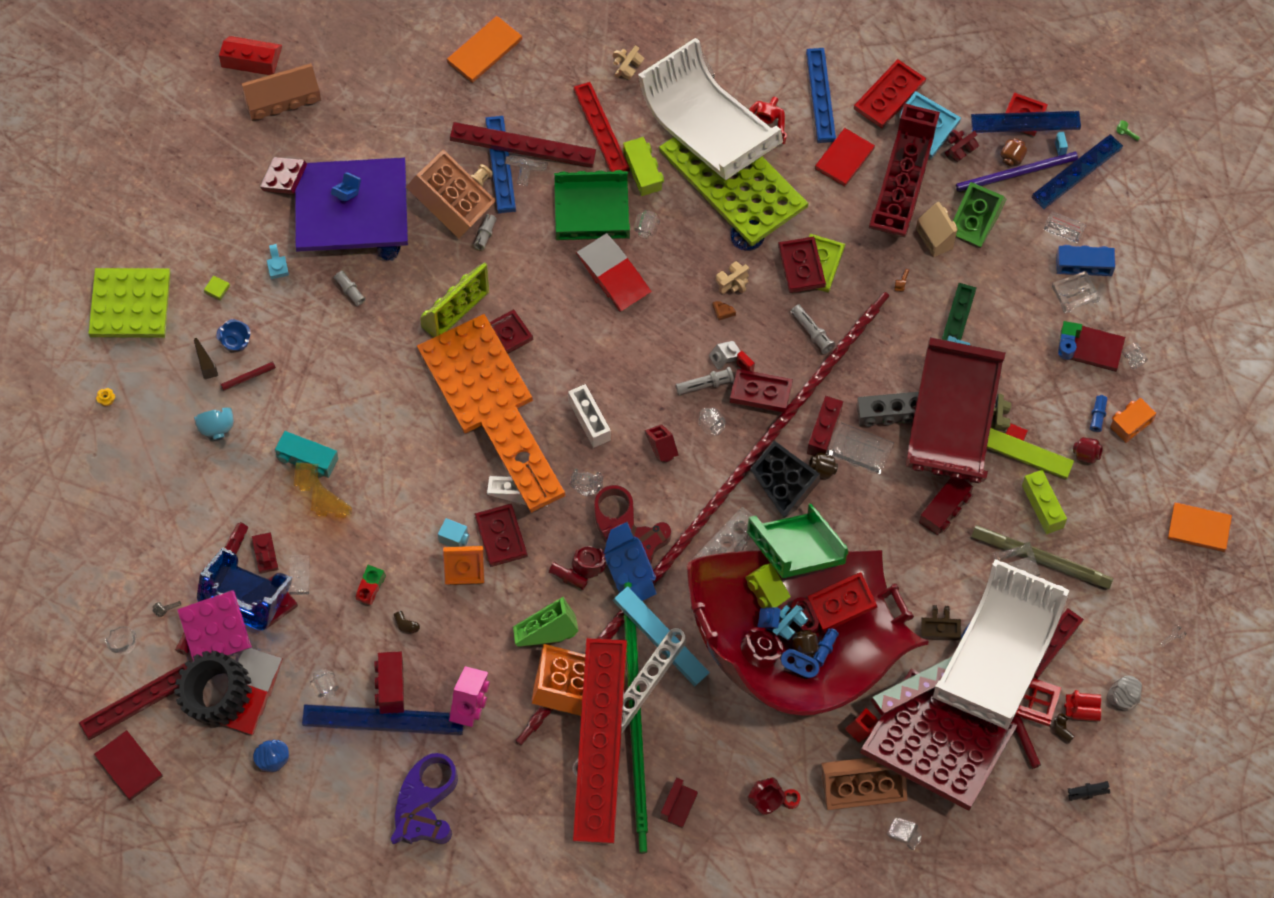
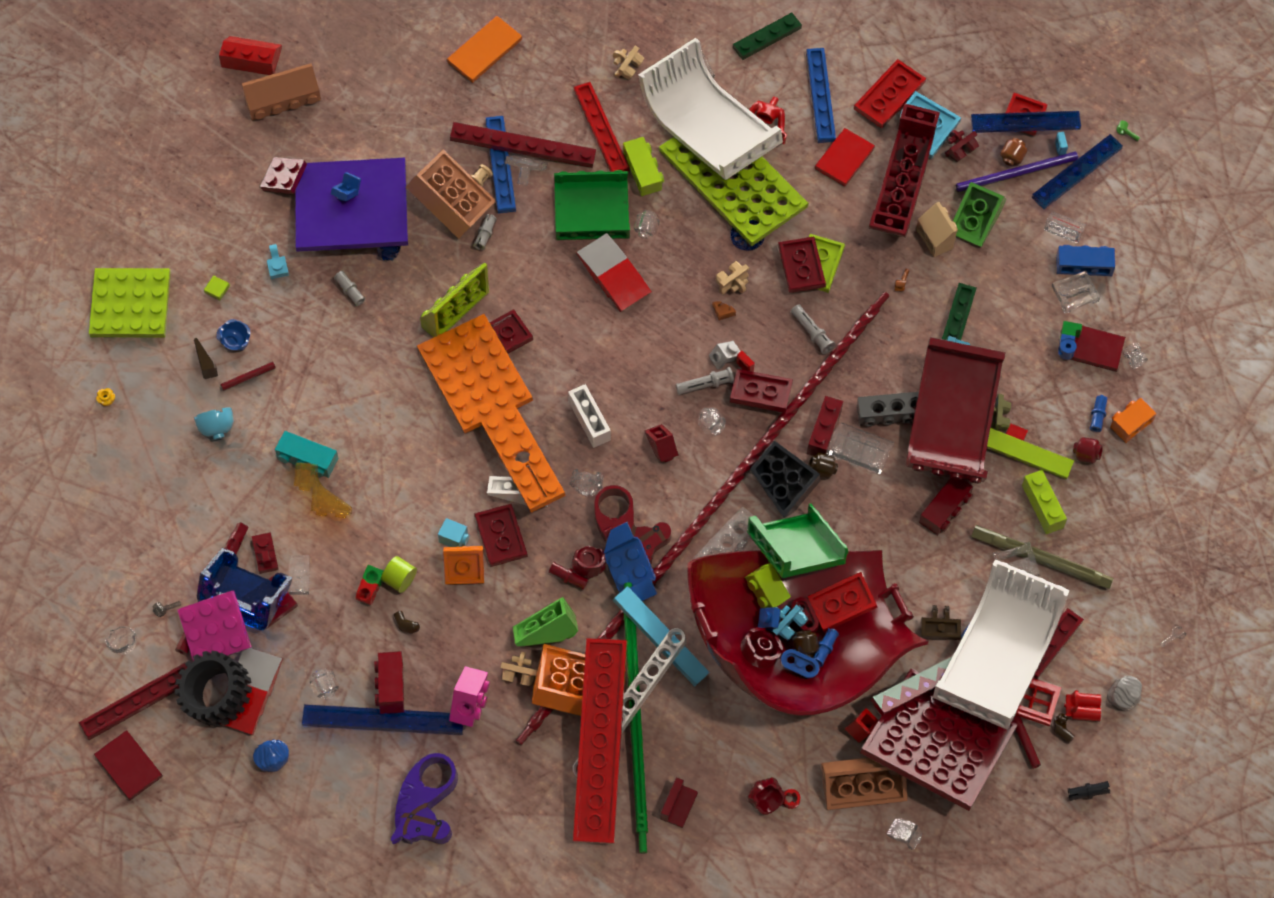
orange tile [1167,502,1232,552] -> none
none -> lime piece [381,556,417,593]
none -> tan hips [501,652,537,686]
none -> dark green plate [733,12,802,60]

